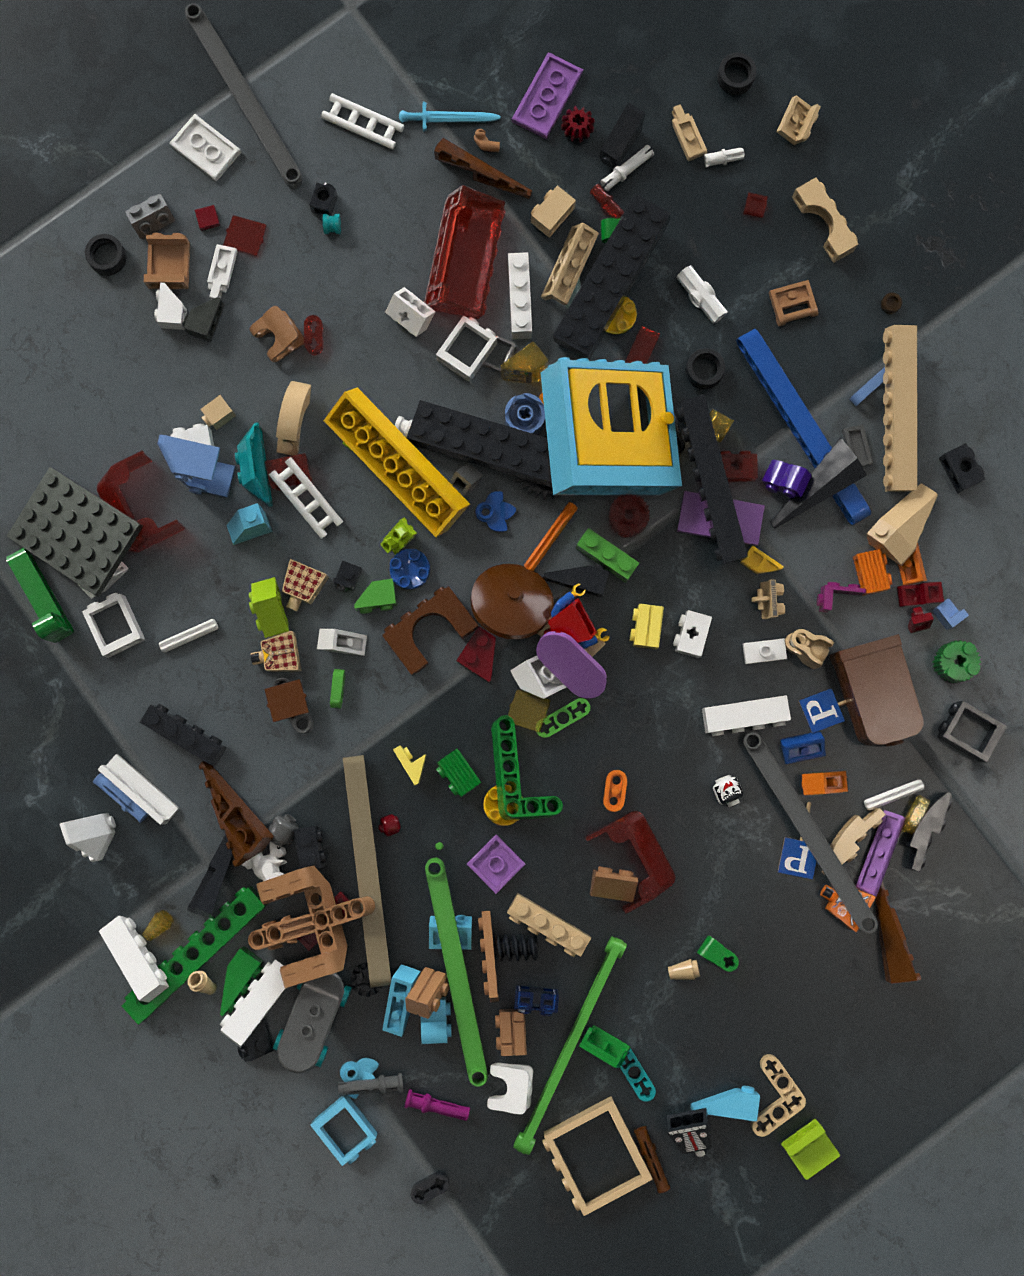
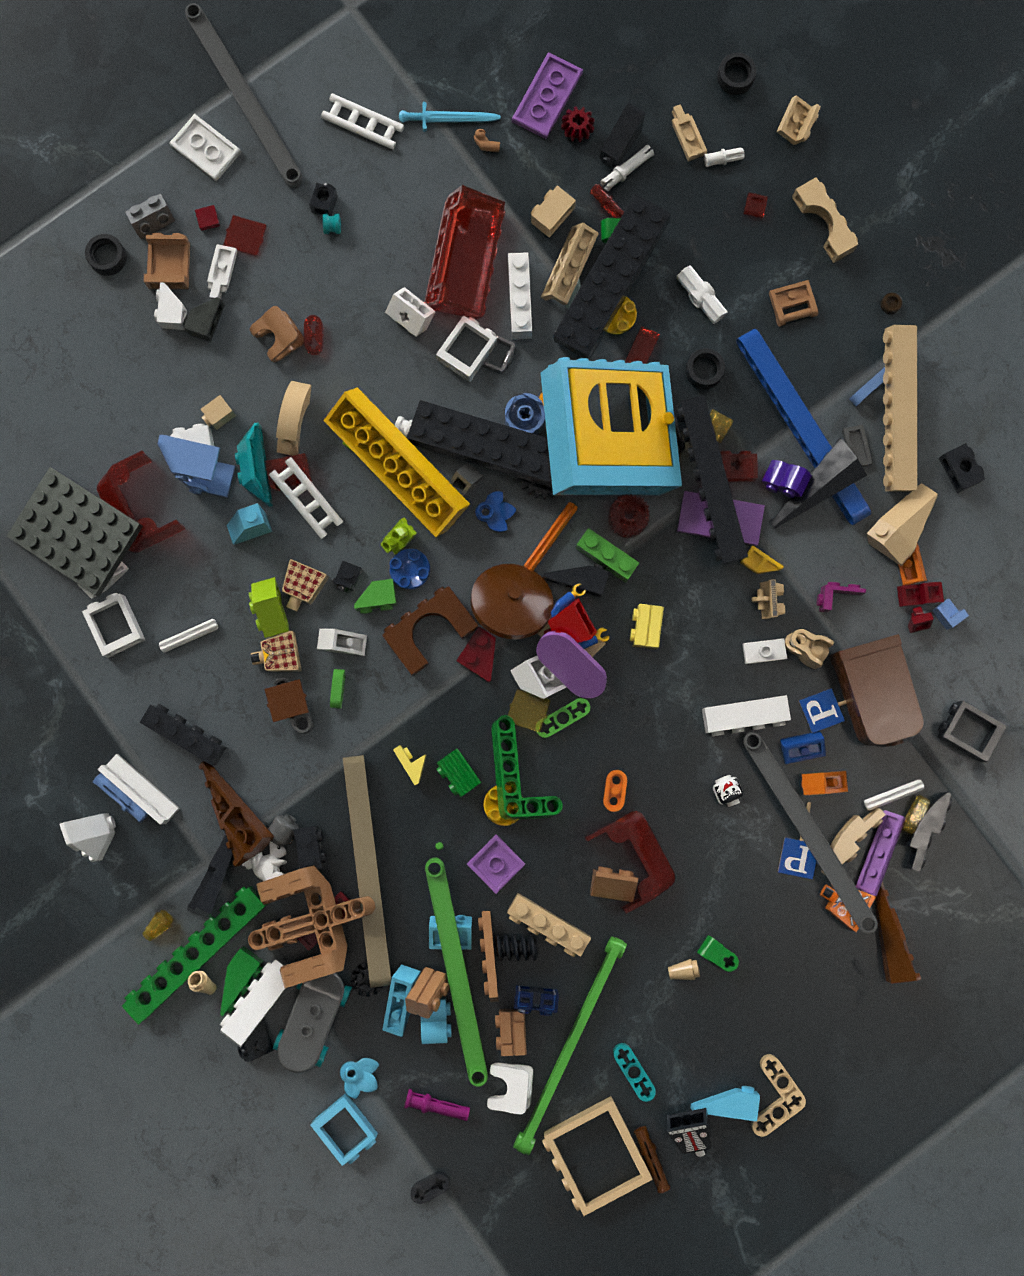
green beam [6,548,74,643] -> none
white brick [99,915,169,1003] -> none
dark grey pin [338,1073,403,1097] -> none
dark red piece [378,814,401,837] -> none
reddish brown wedge [434,138,532,199] -> none
clear yellow slope [501,341,549,384] -> none
green hinge [579,1025,631,1068] -> none
white brick [673,610,712,658] -> none
lime bracket [781,1119,840,1180] -> none
orange brick [853,549,892,596] -> none
green brick [932,640,981,683] -> none

